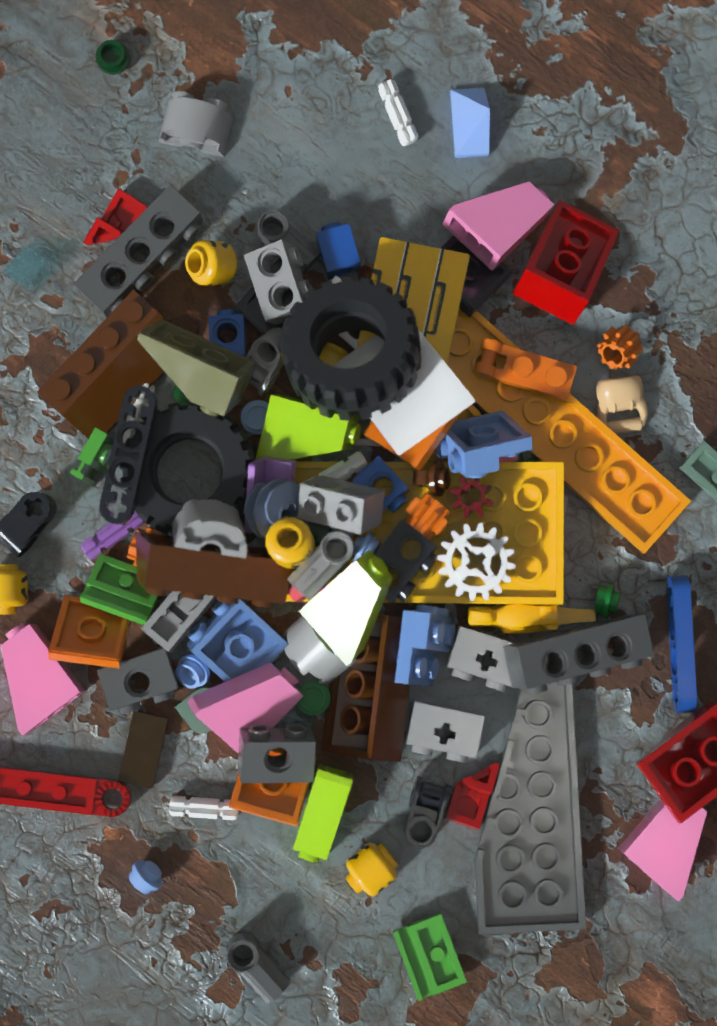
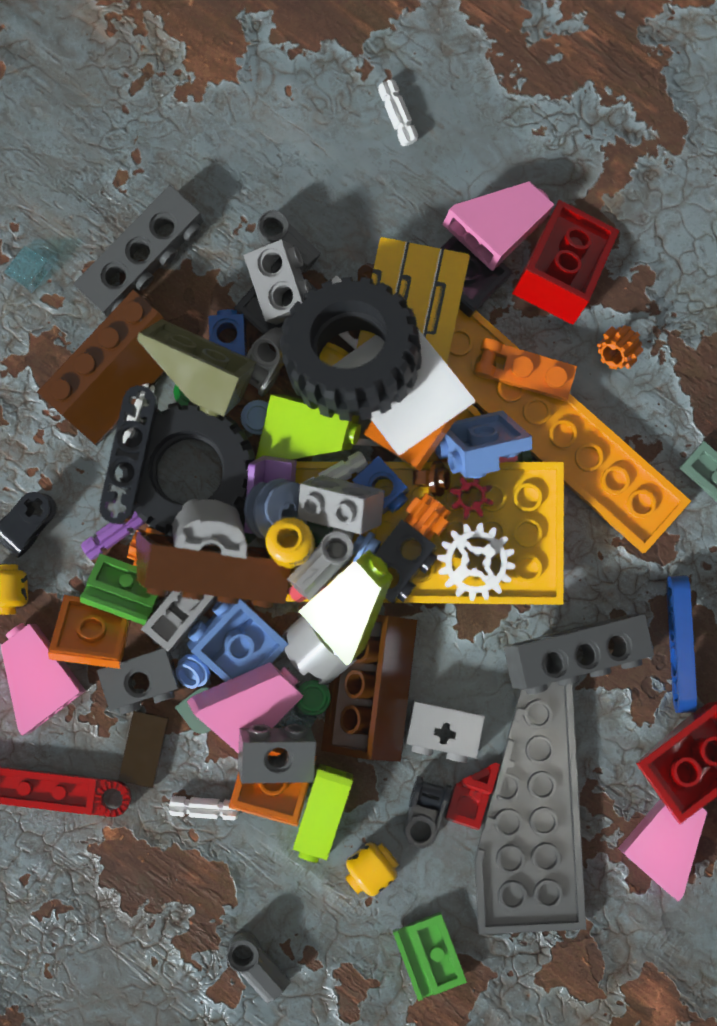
bright green plate [69,428,114,487] -> none
red slope [83,188,148,246] -> none
dark green plate [95,40,130,75] -> none
light blue plate [129,860,163,894] -> none
light grey cylinder [158,91,233,157] -> none
yellow head [185,240,238,286] -> none
blue brick [316,222,361,280] -> none
medium blue plate [395,605,456,686] -> none
light grey brick [445,626,513,692] -> none
light blue slope [450,88,490,158] -> none
yellow animal [468,604,596,633] -> none
green plate [595,583,621,618] -> none
tan piece [596,375,648,434] -> none

